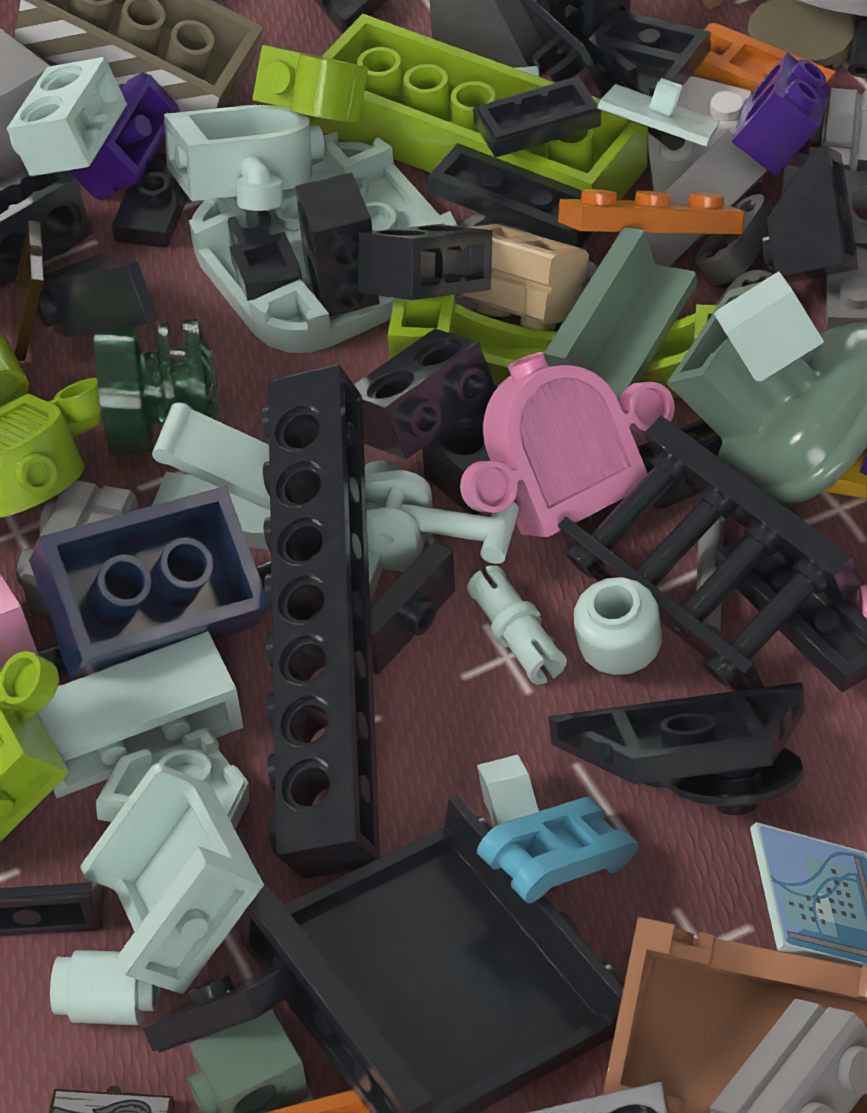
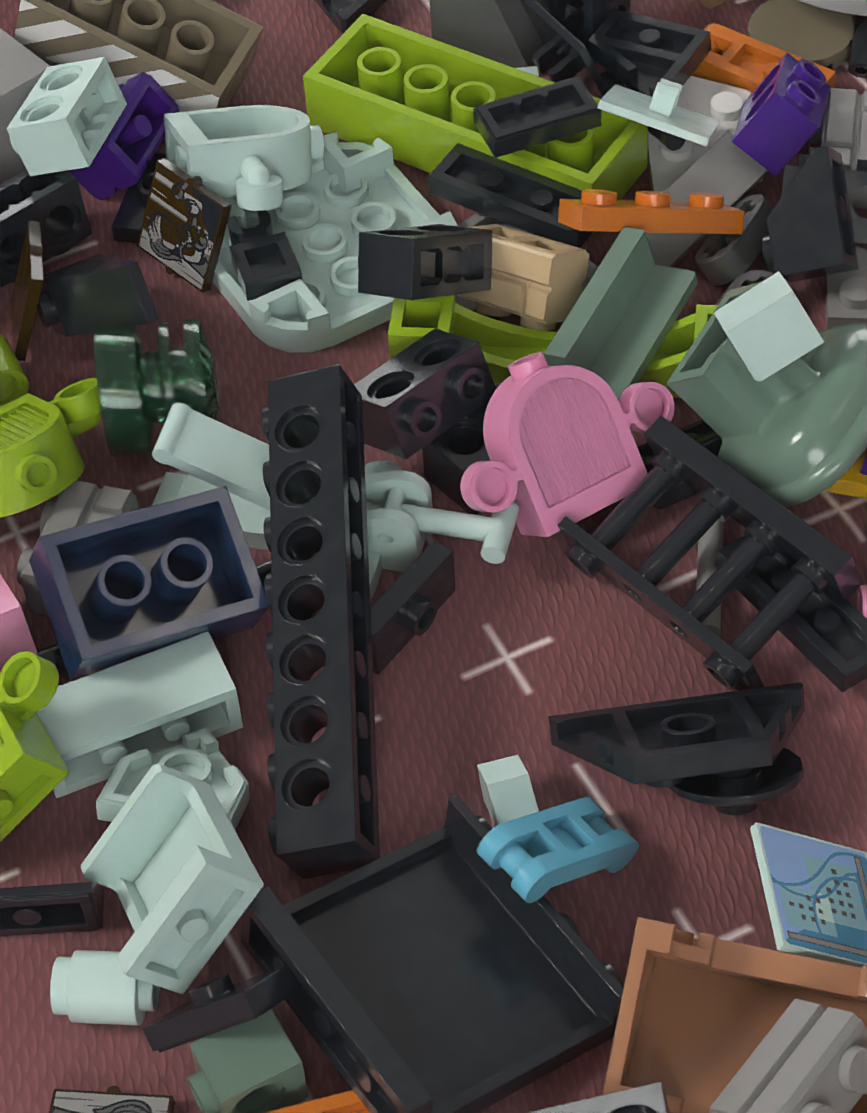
lime plate [252,45,369,123] -> none
black brick [295,172,380,317] -> none
light aqua pin [467,565,567,685] -> none
light aqua head [574,577,662,675] -> none
none -> piece [137,158,232,293]

